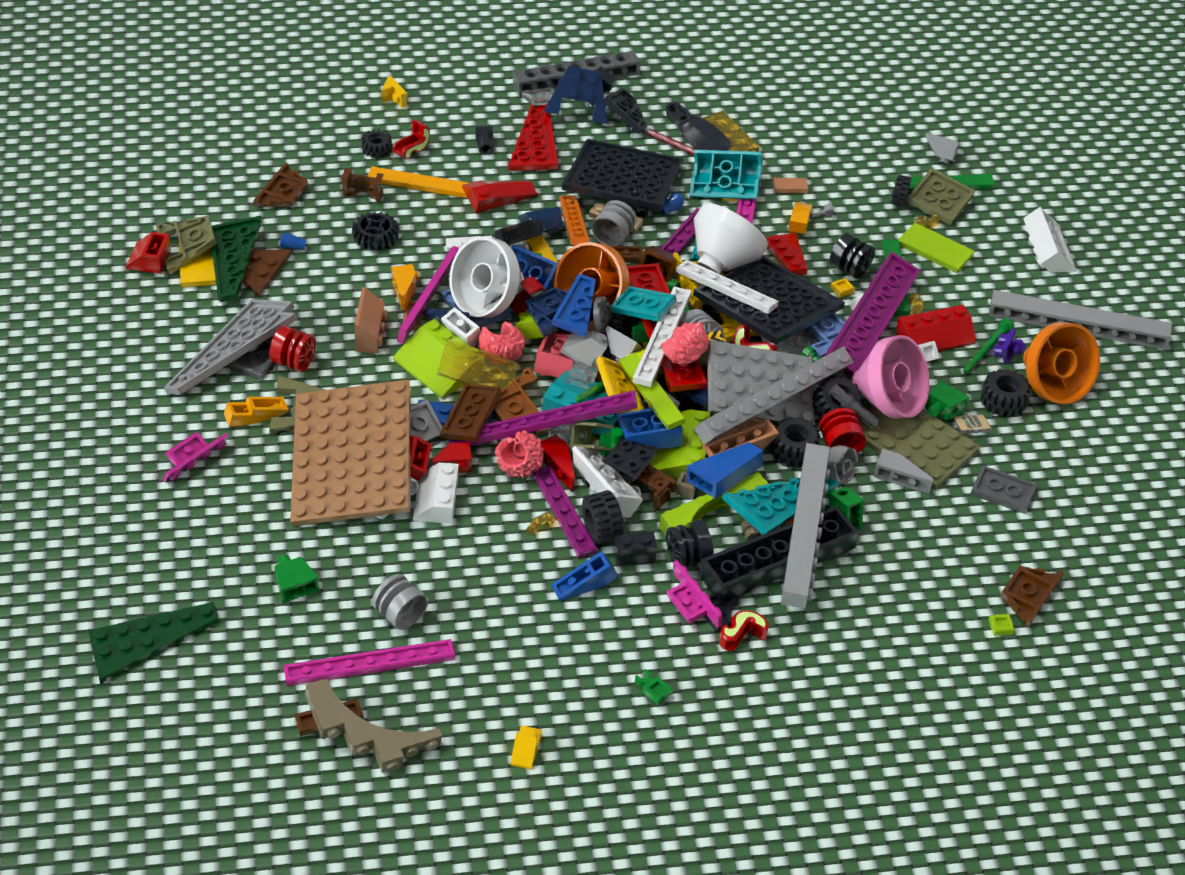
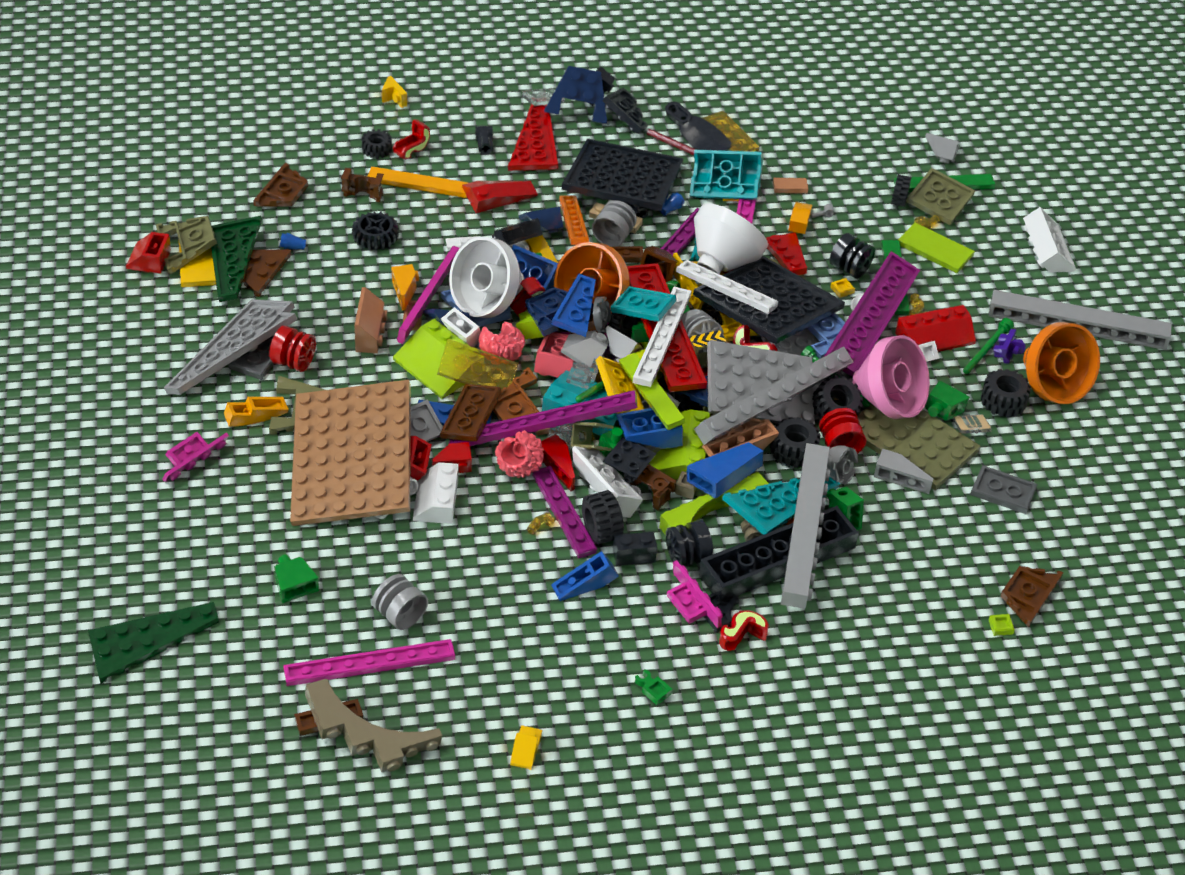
dark grey brick [513,50,640,96] -> none
coral hair [661,322,709,367] -> none
dark grey pin [829,384,879,429] -> none

